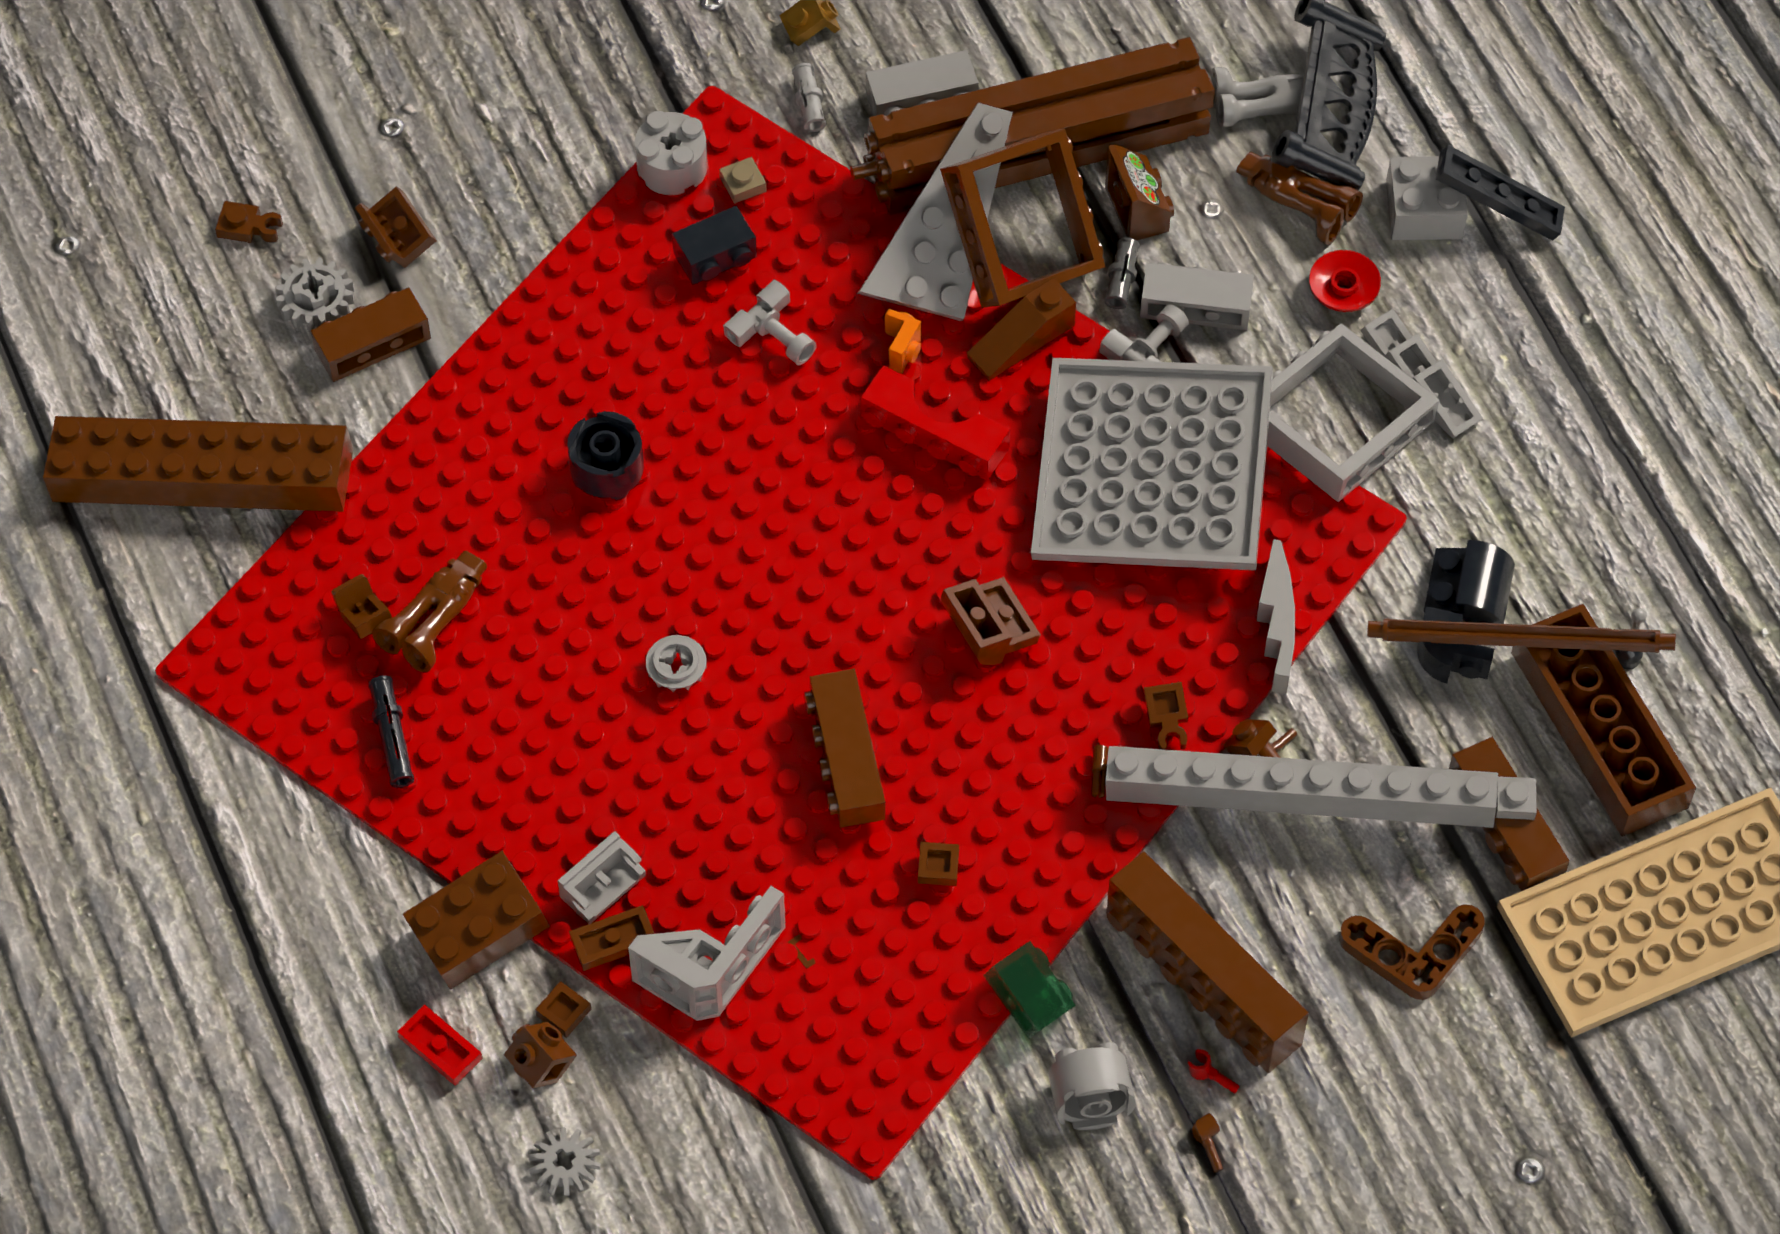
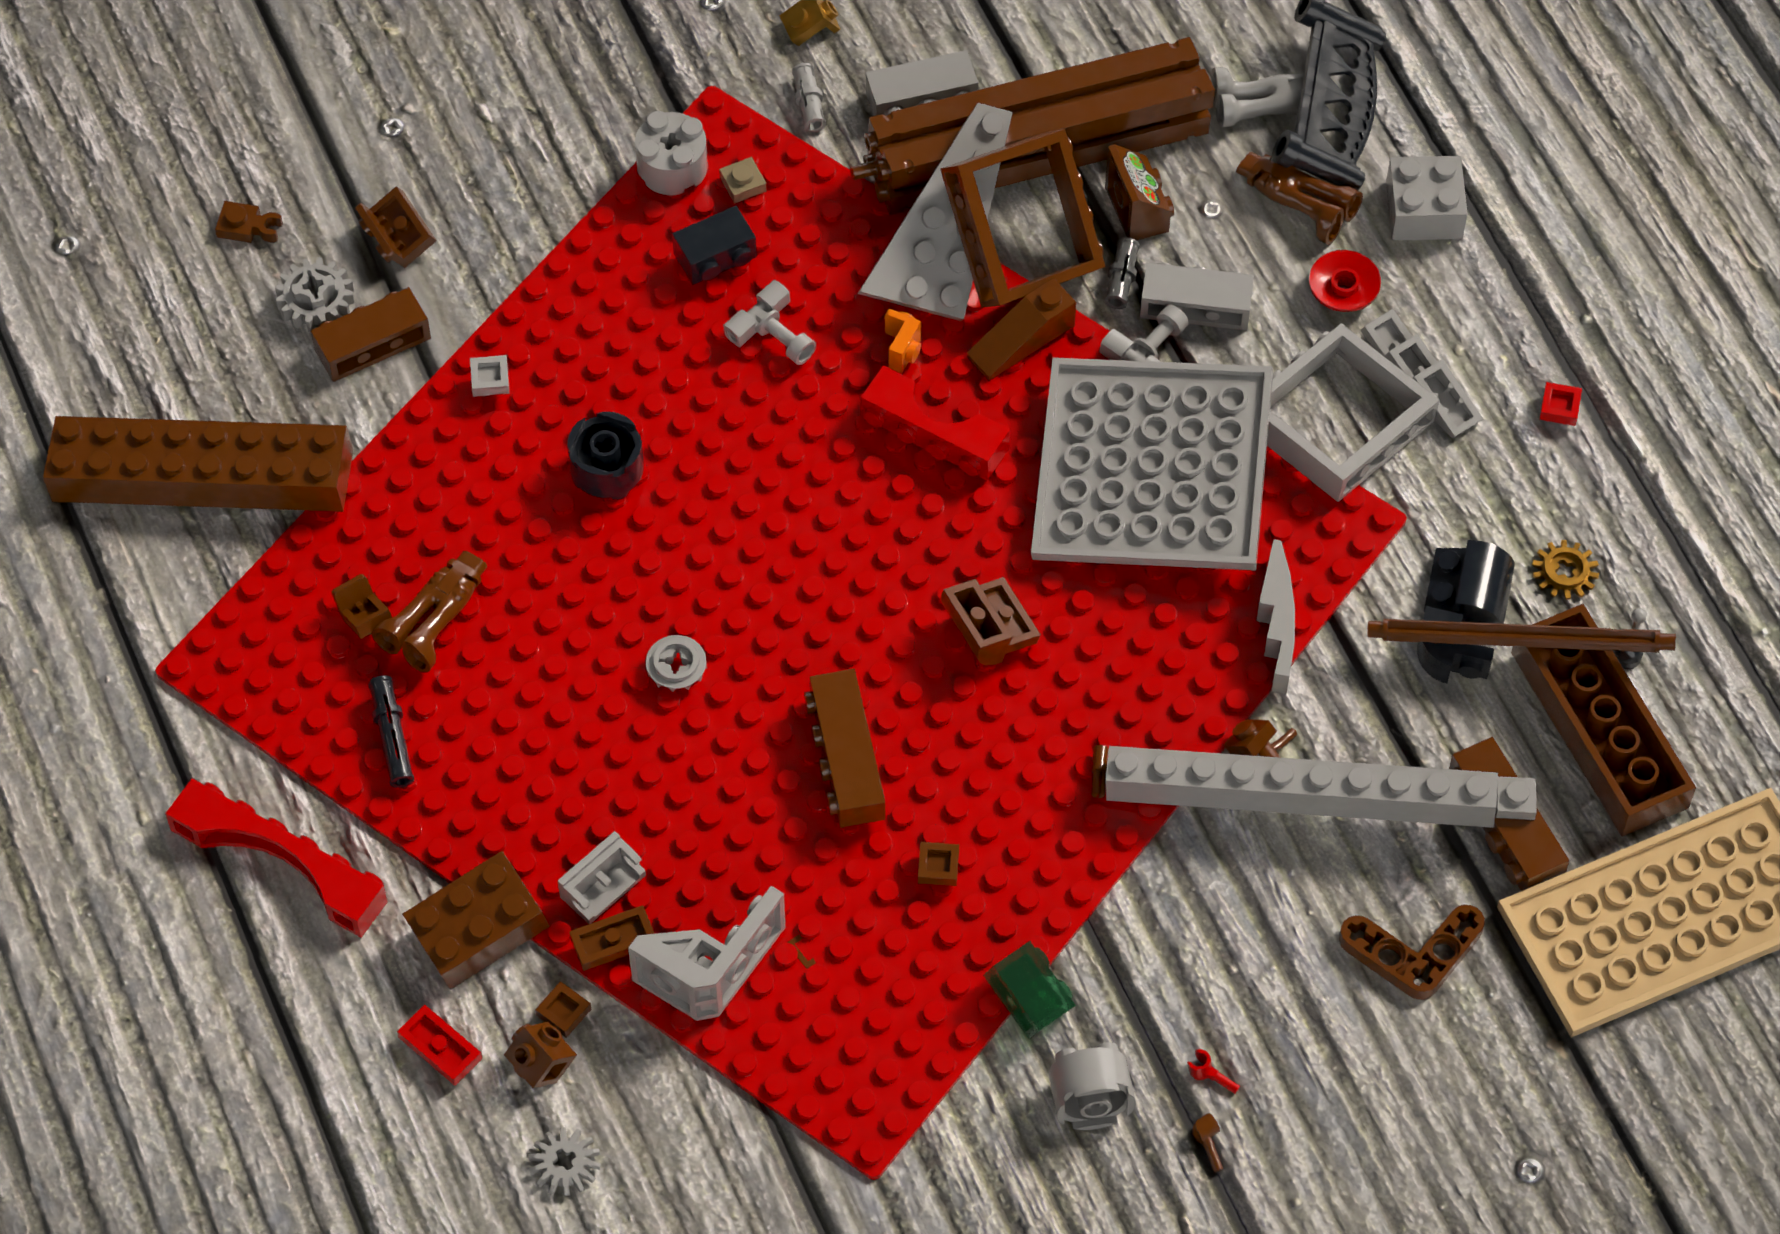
reddish brown brick [1106,851,1309,1074] -> none
reddish brown plate [1143,682,1188,750] -> none
black plate [1435,145,1565,241] -> none
none -> red arch [165,778,388,938]
none -> light grey plate [470,355,510,397]
none -> pearl gold gear [1532,540,1600,600]
none -> red plate [1539,382,1582,426]

